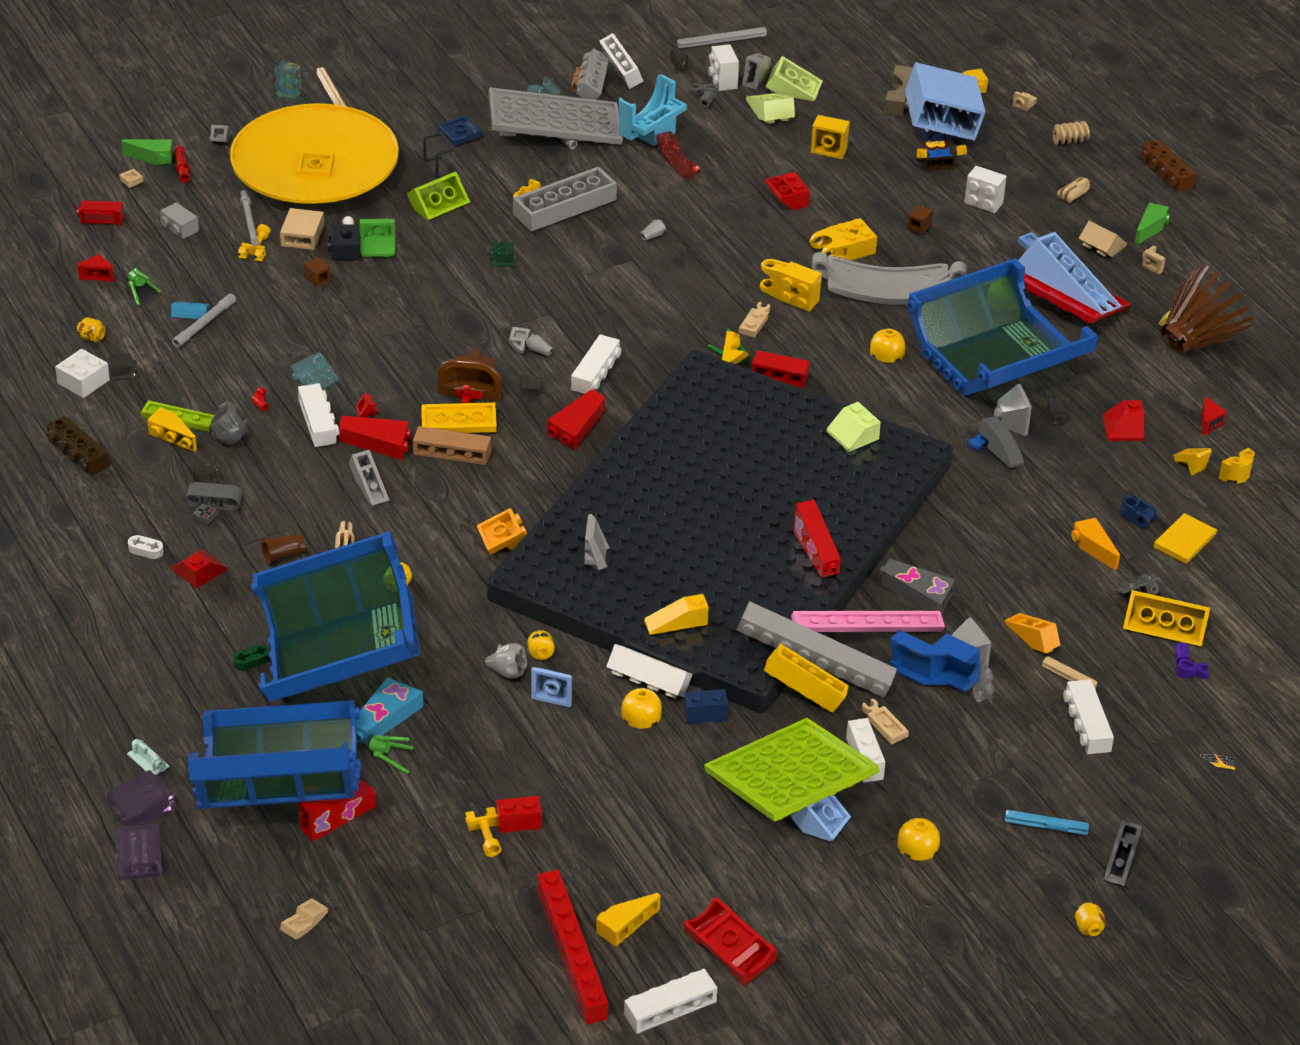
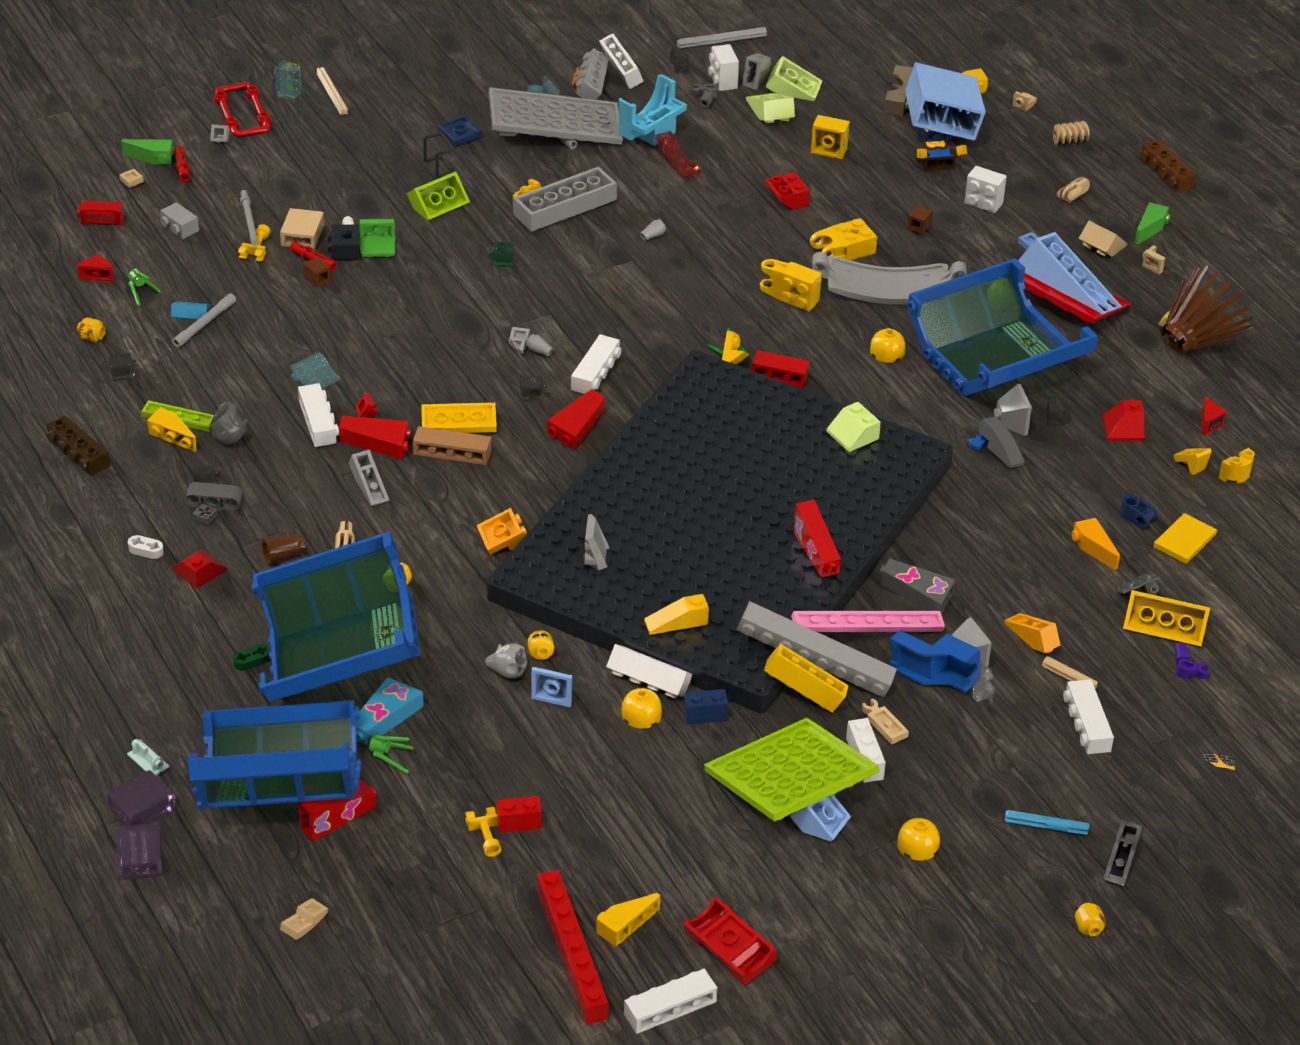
white brick [55,349,110,398] -> none
yellow dish [230,104,398,204] -> none
red arm [252,387,269,411] -> none
reddish brown piece [437,348,502,403] -> none
tan plate [739,302,770,338] -> none
none -> red bar [214,82,271,137]
none -> red pin [290,241,337,271]

